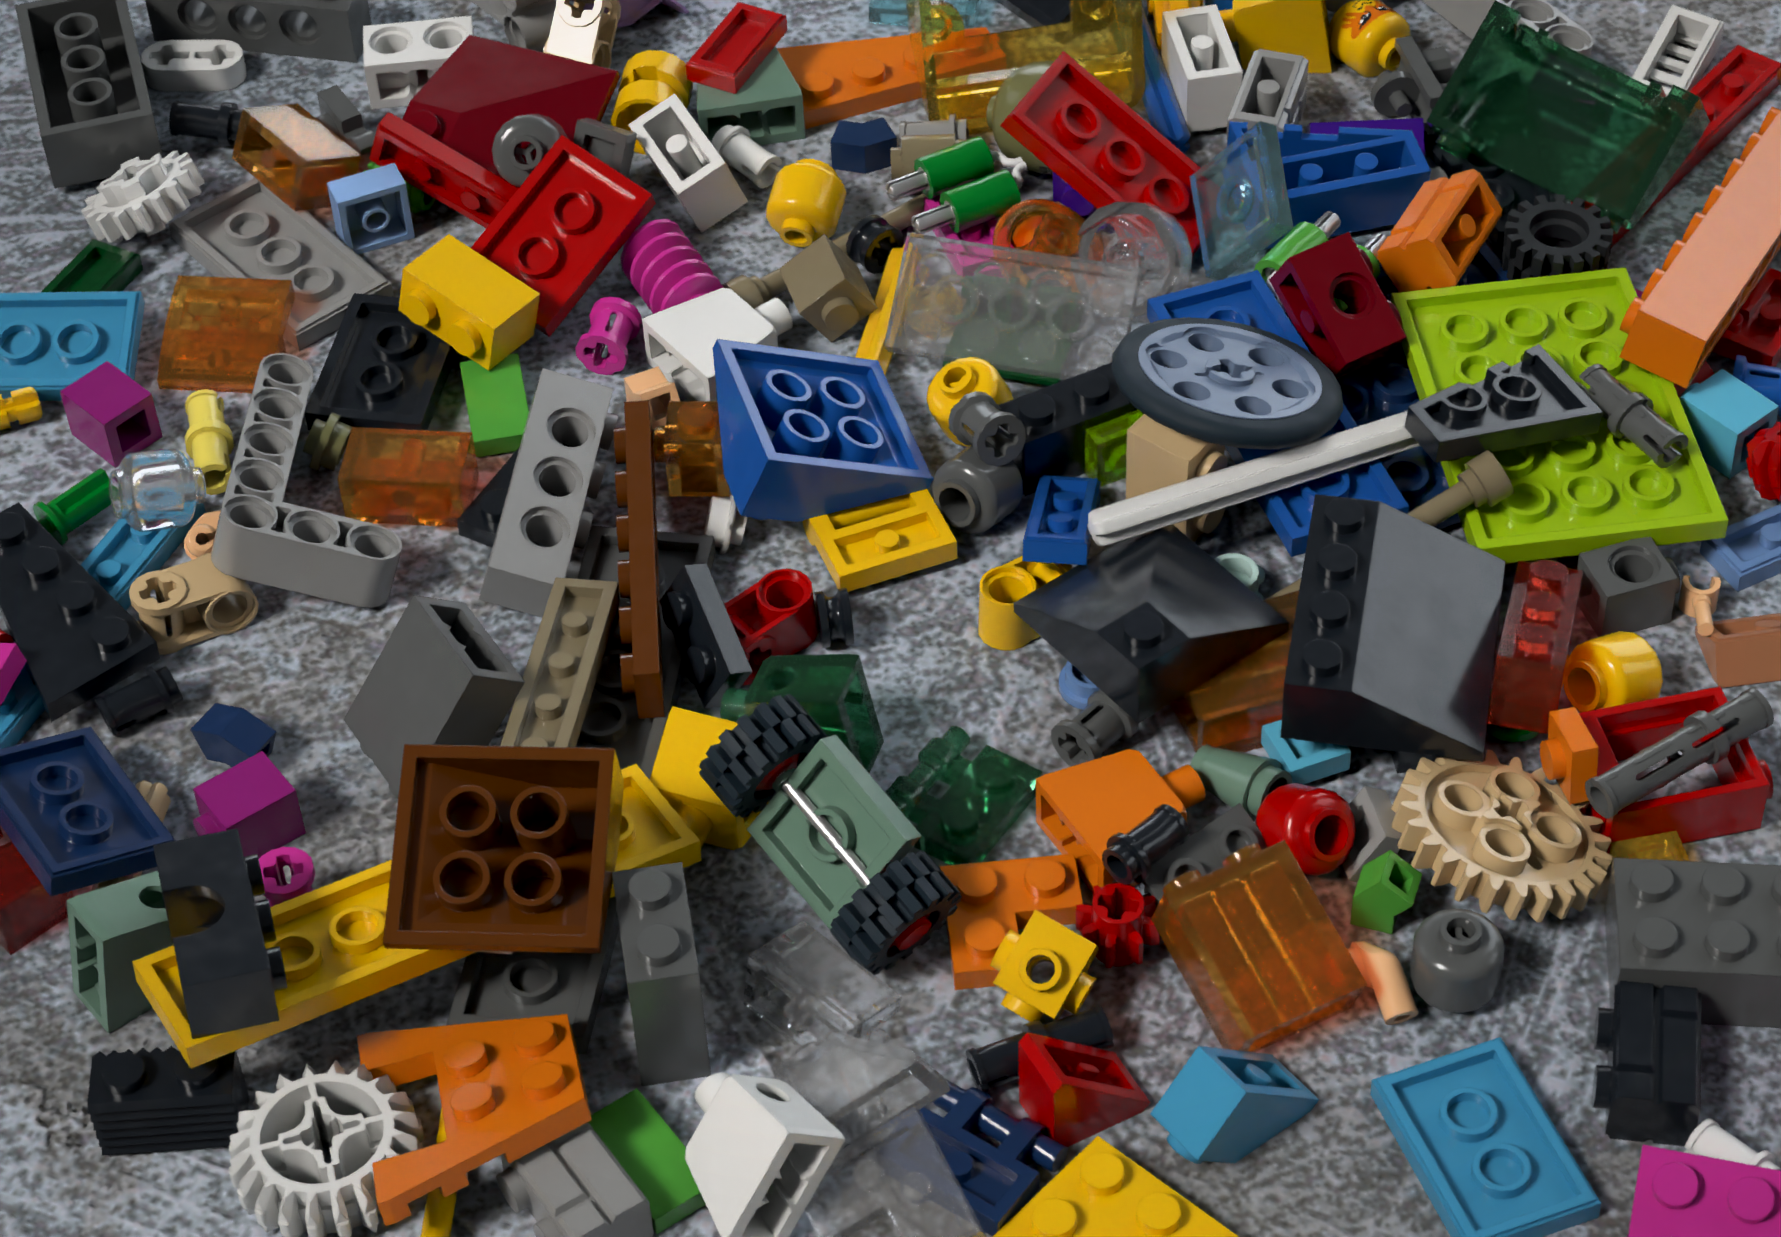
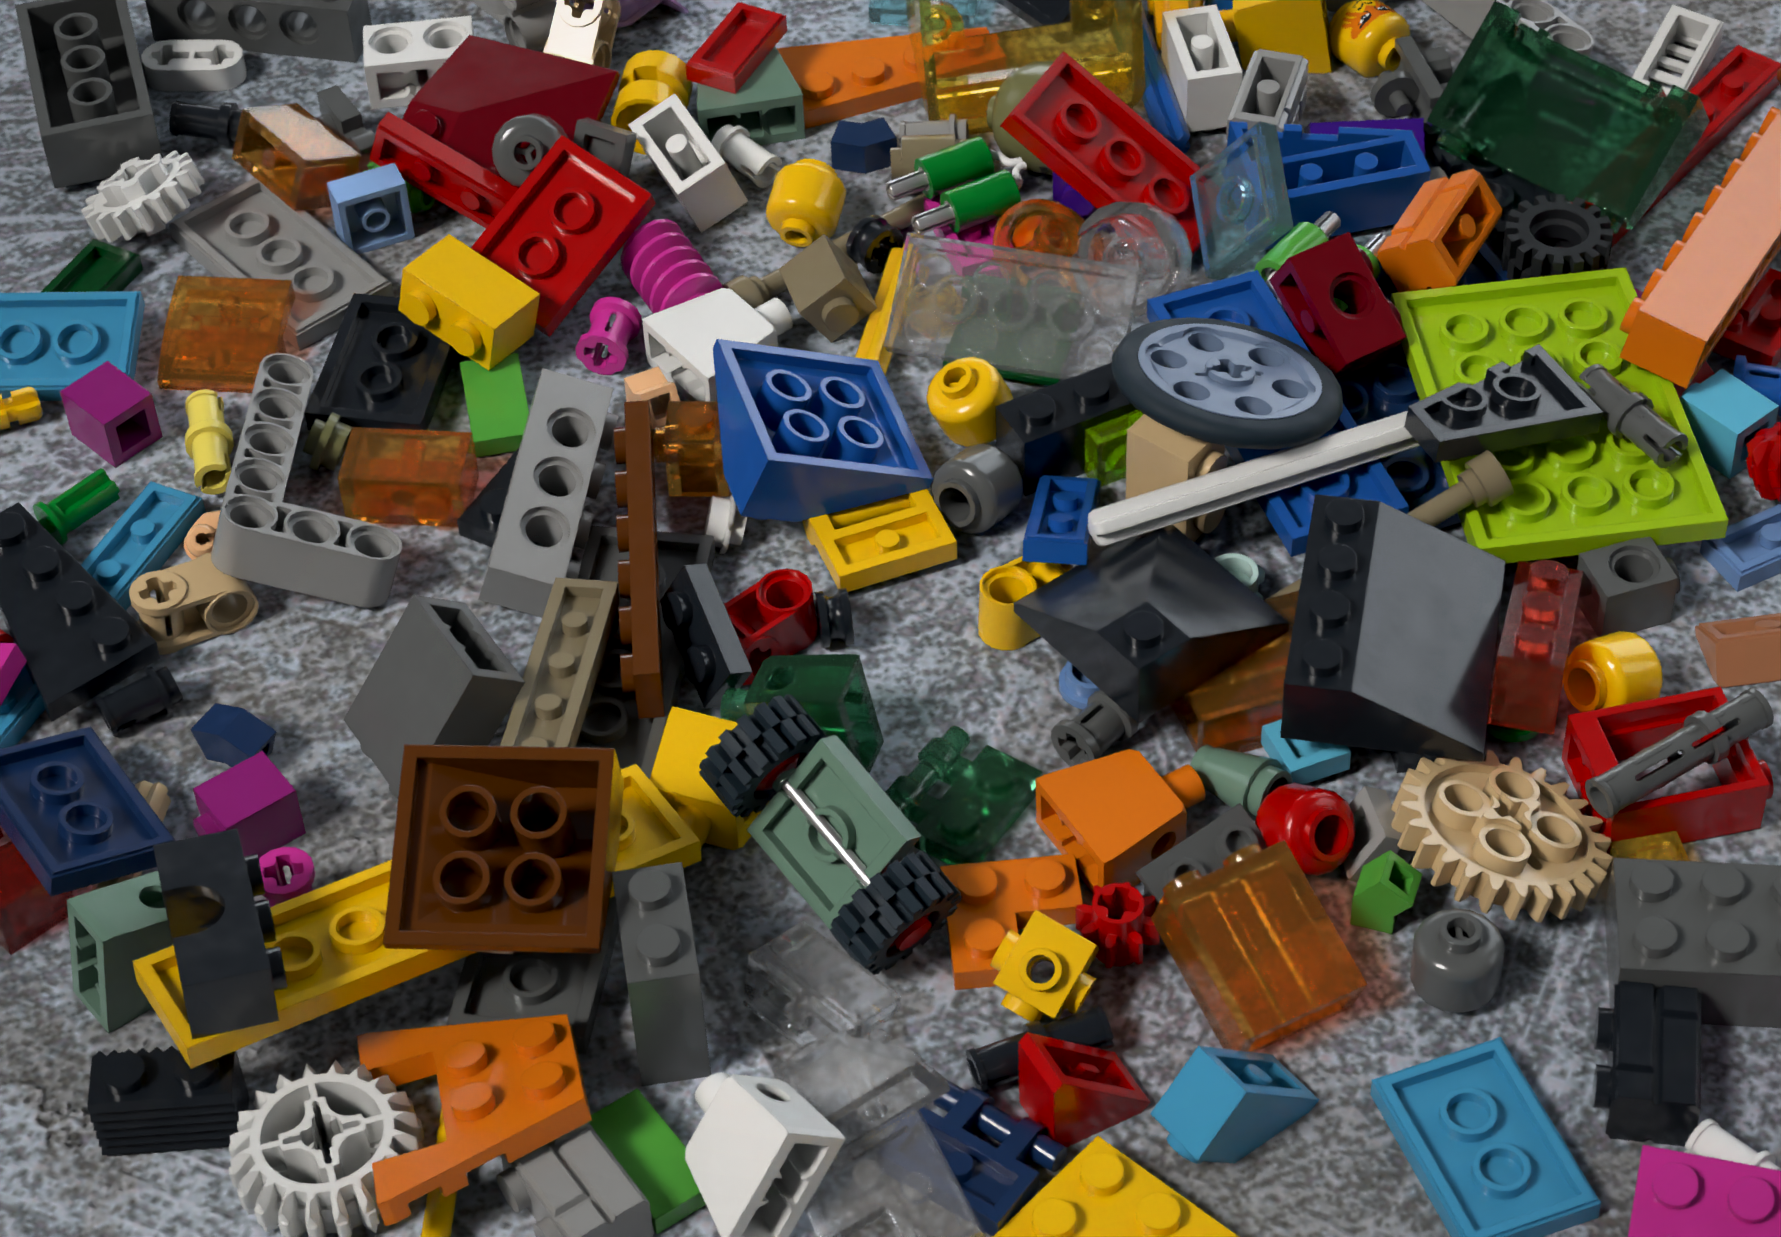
clear head [109,448,206,532] -> none
dark grey bush [948,391,1026,466] -> none
black pin [1102,804,1190,885] -> none
light nougat arm [1330,941,1418,1025] -> none
orange plate [1540,707,1598,805] -> none
light nougat hand [1678,575,1721,636] -> none

